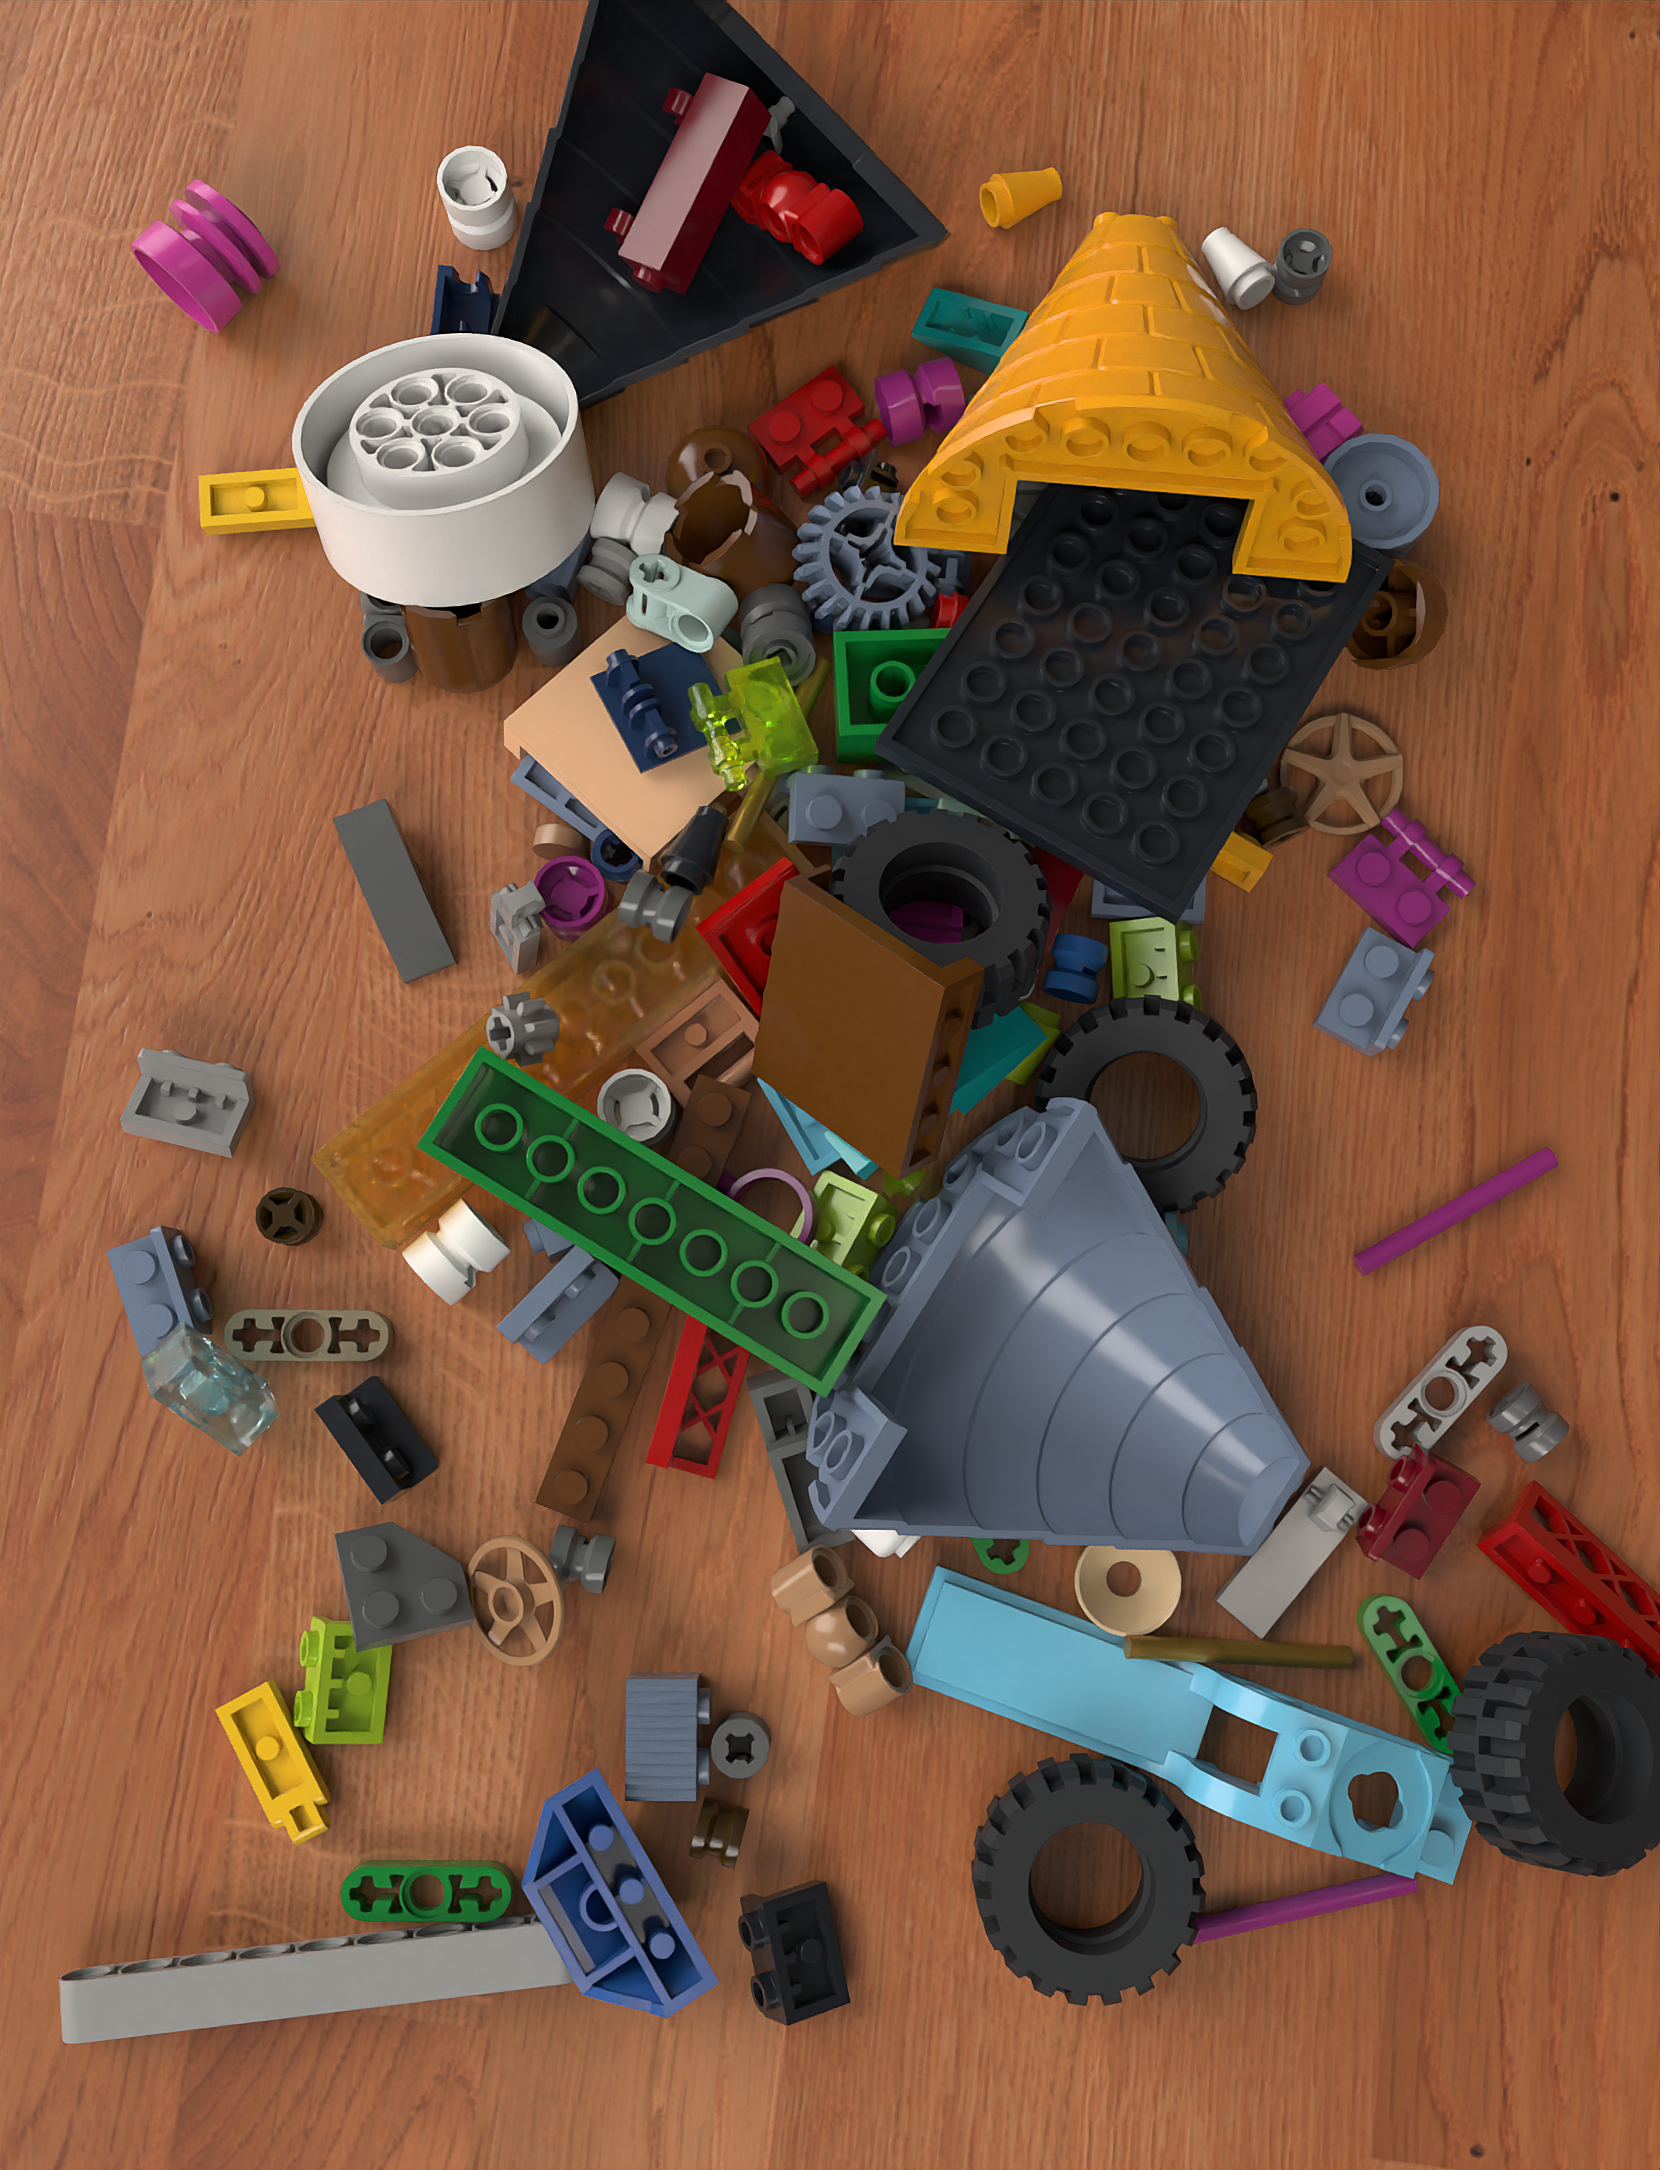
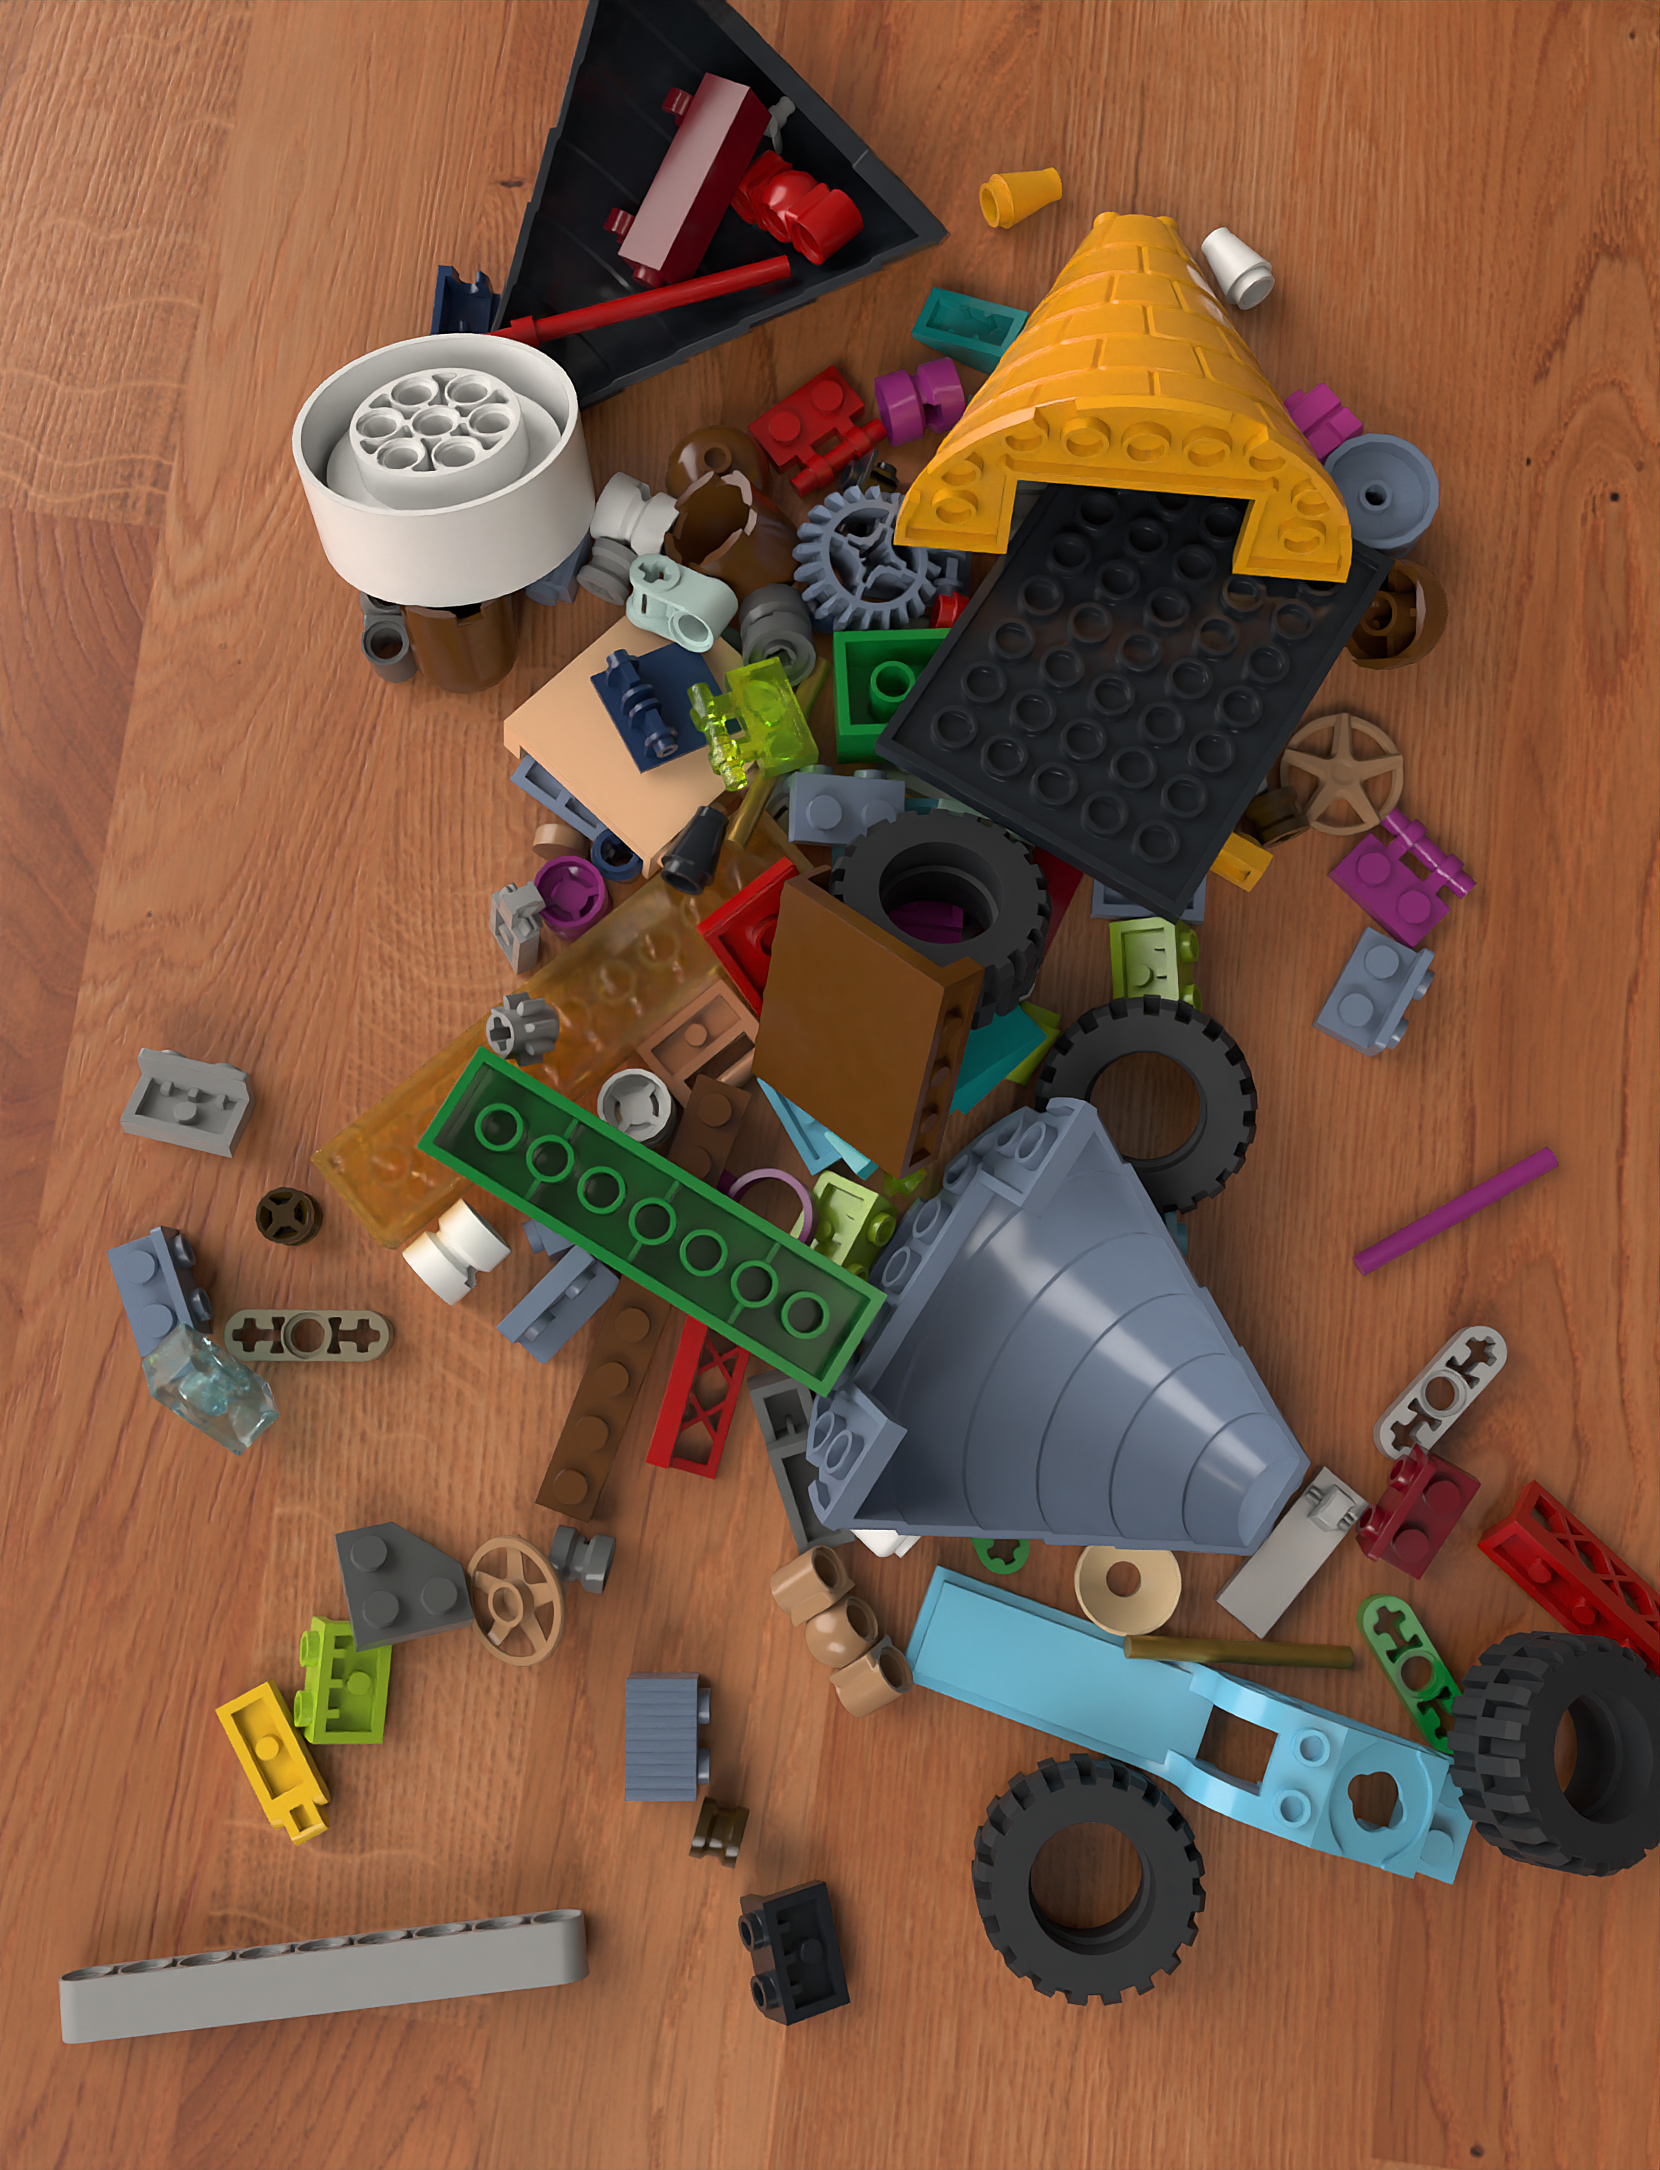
dark pink wheel [130,179,281,335] -> none
yellow hinge [198,468,317,535] -> none
black bracket [314,1376,440,1505] -> none
dark grey slope [332,798,457,984] -> none
green beam [340,1860,516,1922] -> none
white wheel [437,146,518,251] -> none
blue wedge [521,1767,719,2018] -> none
dark grey brick [522,596,583,667] -> none
dark grey wheel [617,869,694,945] -> none
dark grey wheel [711,1711,771,1779] -> none
blue wheel [1042,934,1110,1004] -> none
magenta bar [1193,1872,1418,1944] -> none
dark grey wheel [1271,228,1332,305] -> none
dark grey wheel [1485,1382,1570,1463] -> none
none -> red bar [483,255,791,350]

